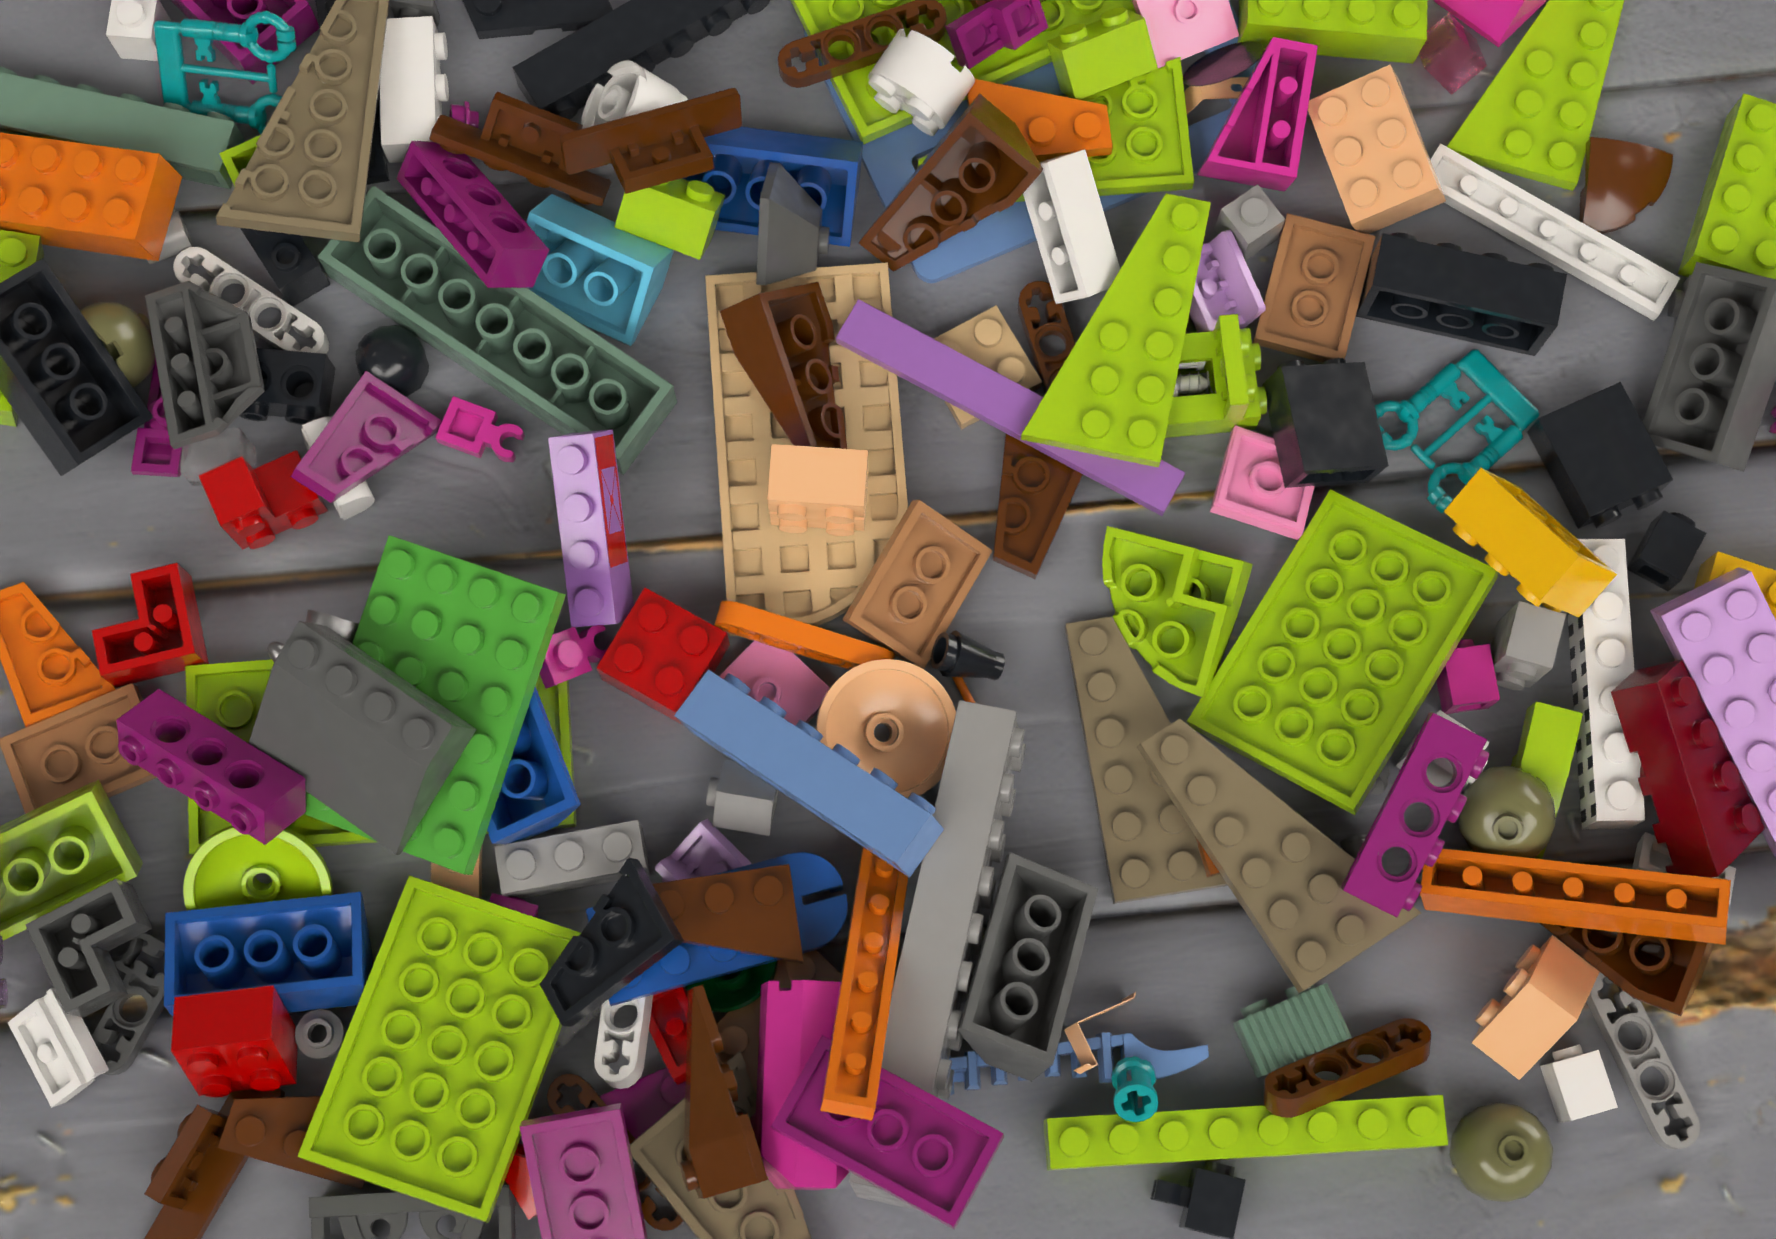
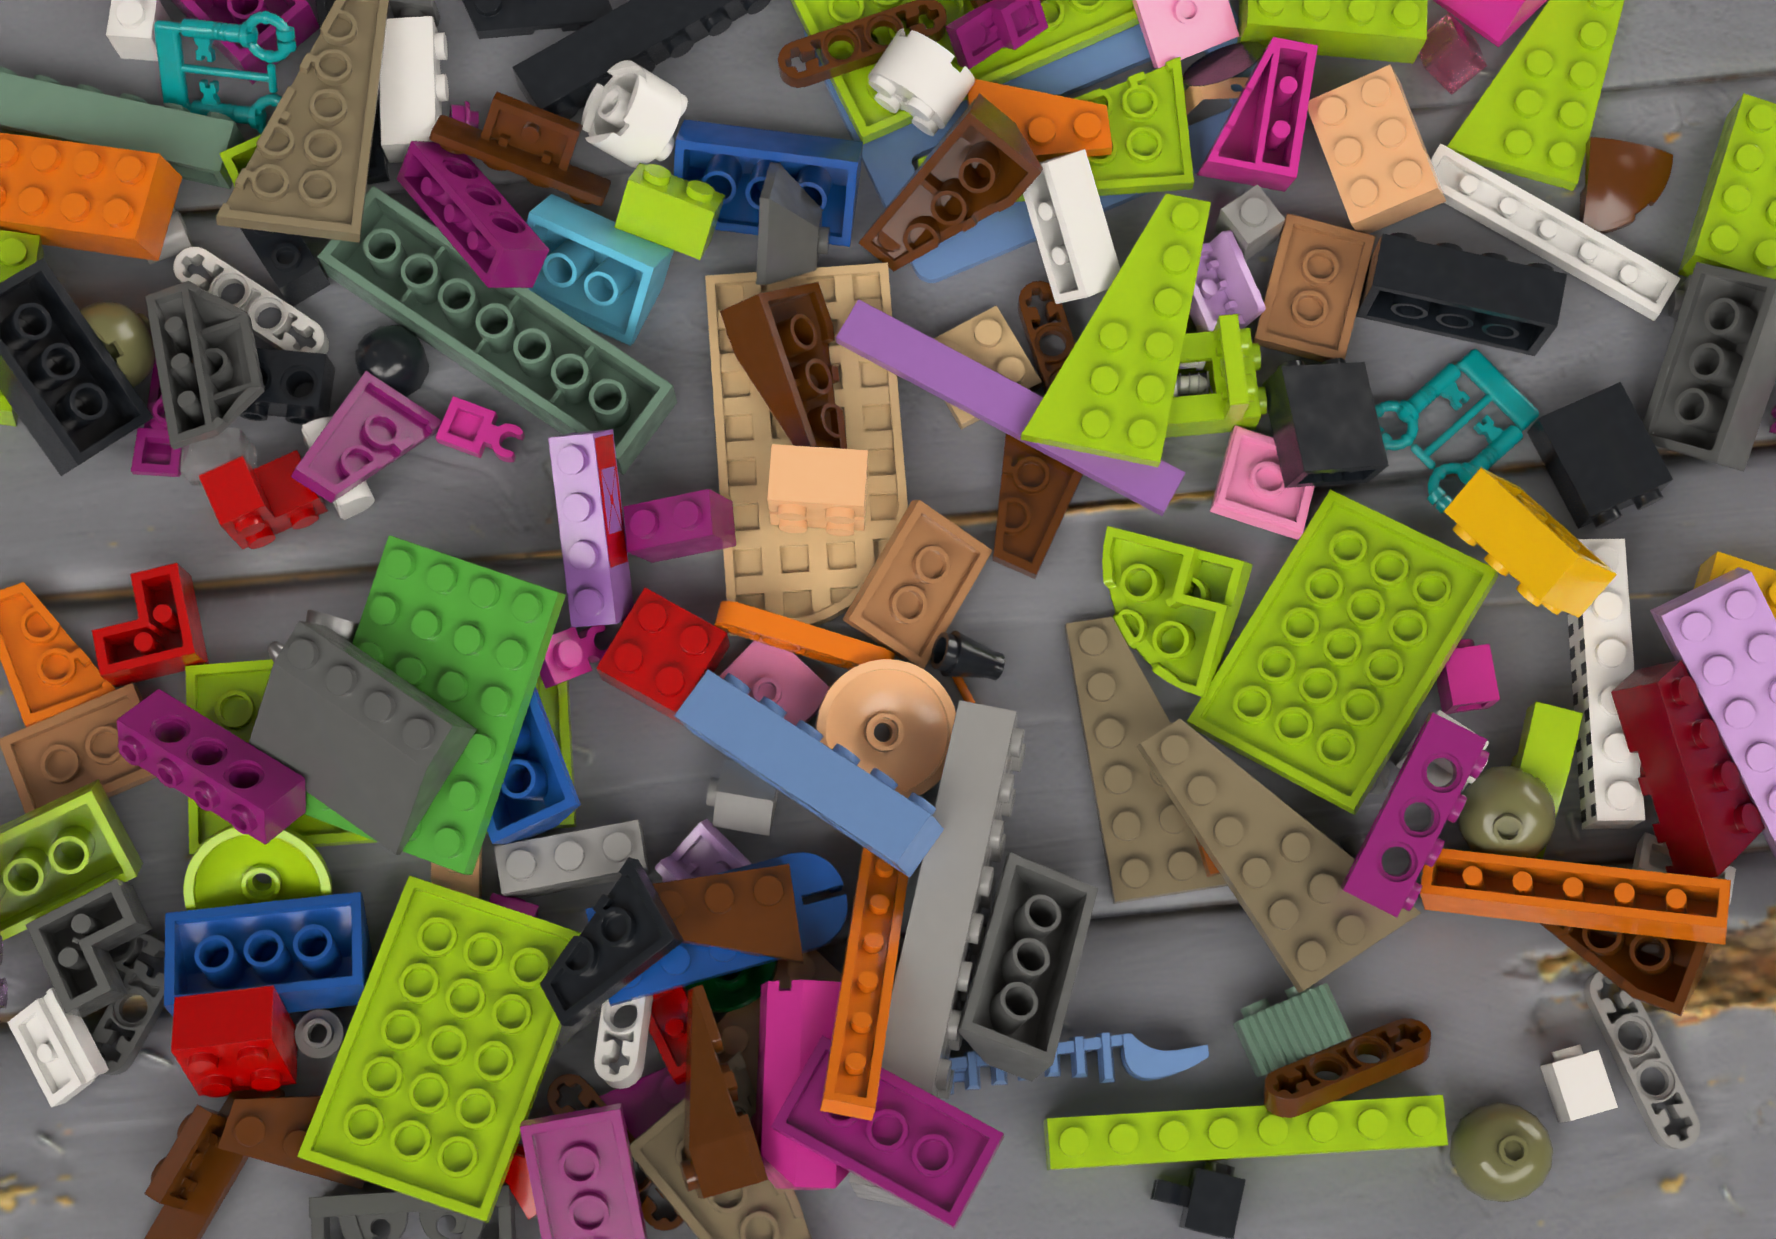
reddish brown bracket [560,88,742,194] -> none
lime brick [1047,7,1158,100] -> none
light nougat piece [1064,992,1136,1074] -> none
teal bush [1111,1056,1159,1122] -> none
light nougat brick [1472,935,1600,1080] -> none
light grey brick [1490,601,1566,691] -> none
black brick [1627,510,1706,592] -> none
none -> magenta brick [623,489,736,563]

